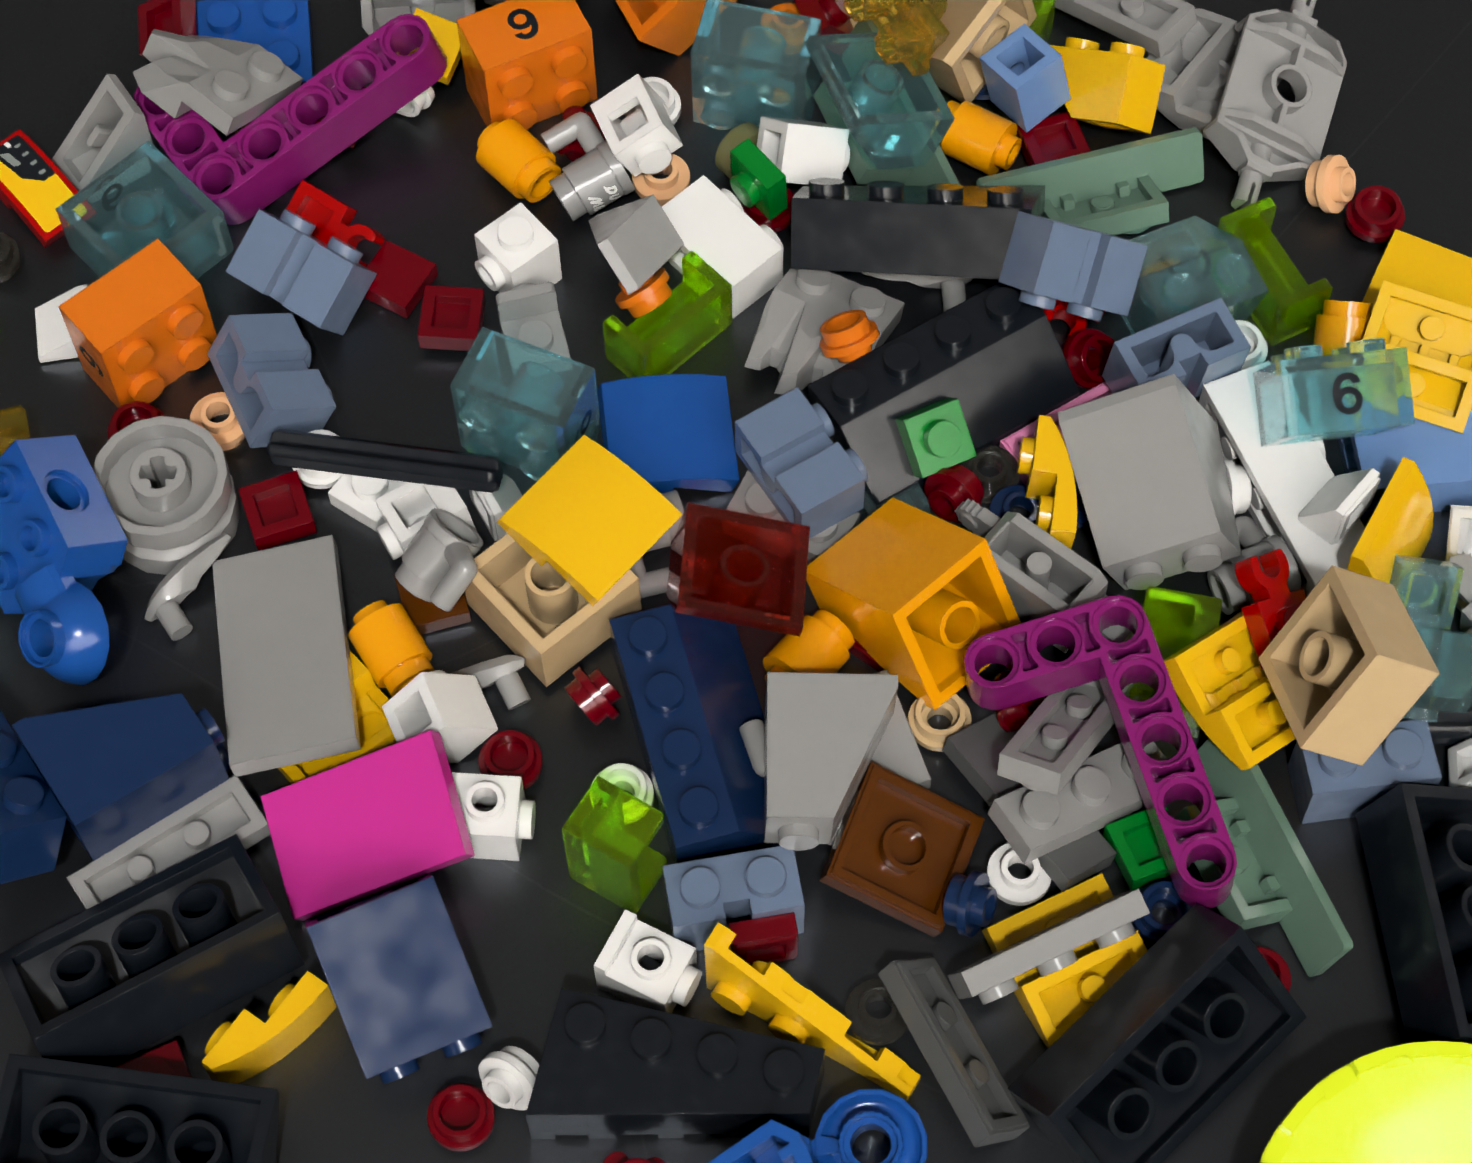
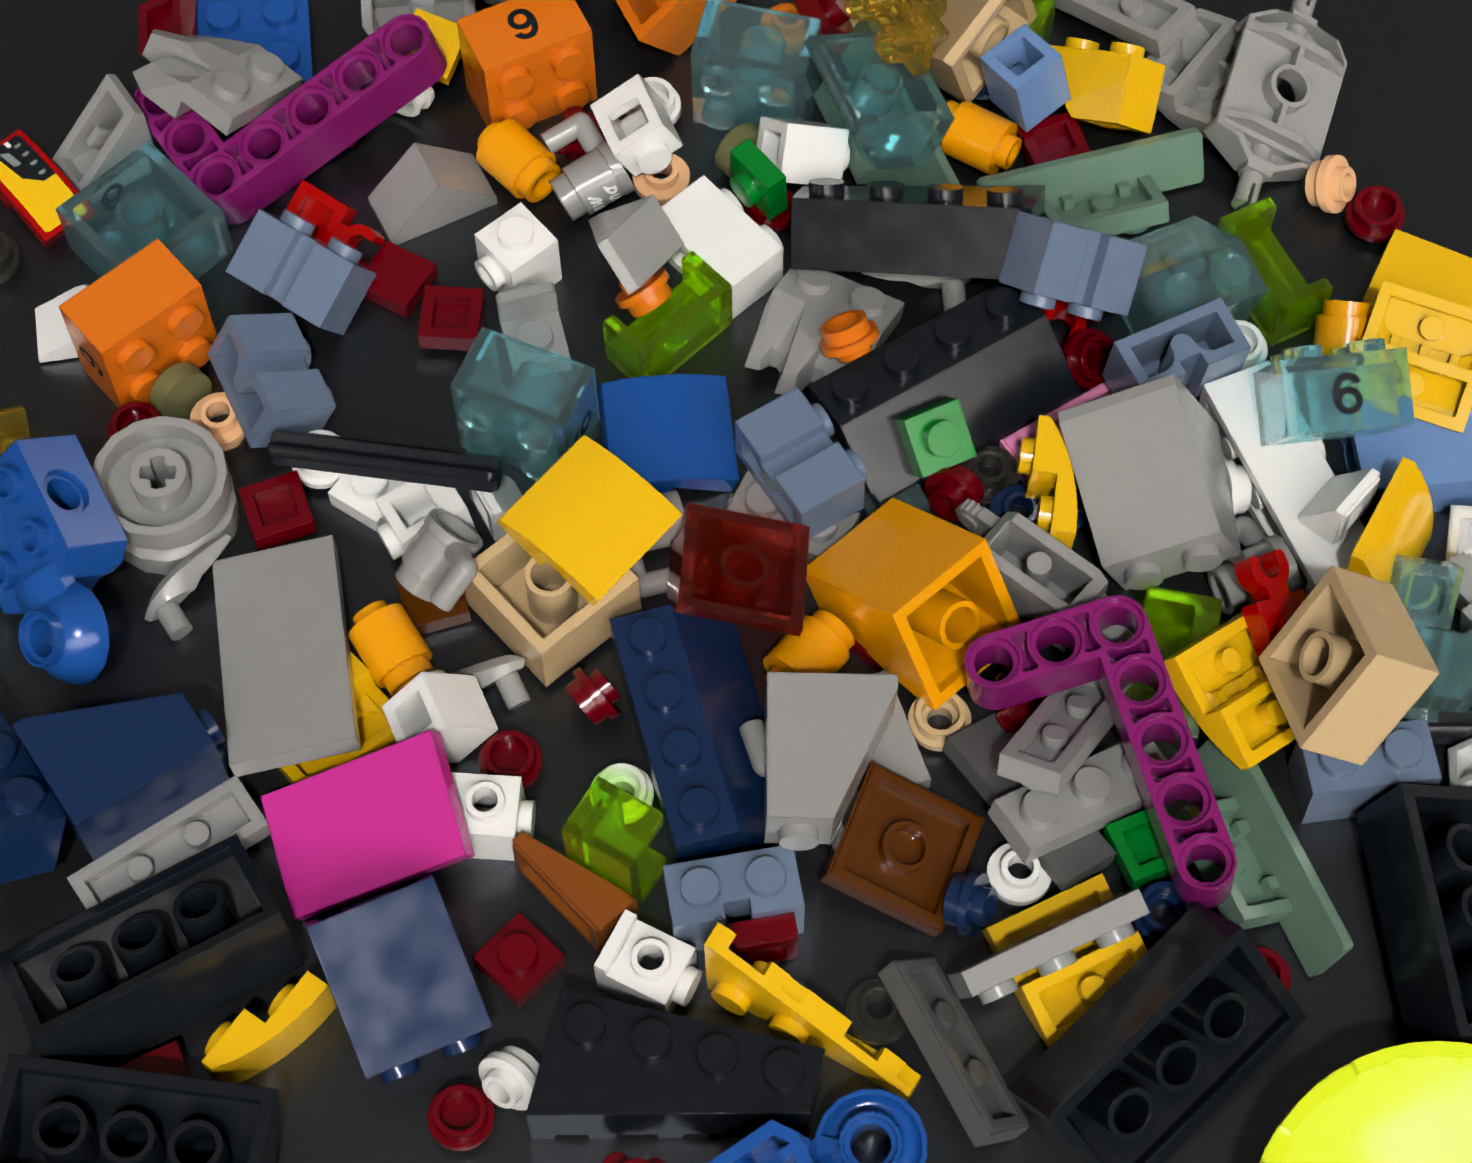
none -> olive tile [149,362,212,420]
none -> light grey slope [367,142,497,245]
none -> dark red plate [472,912,567,1009]
none -> dark orange slope [512,832,639,952]

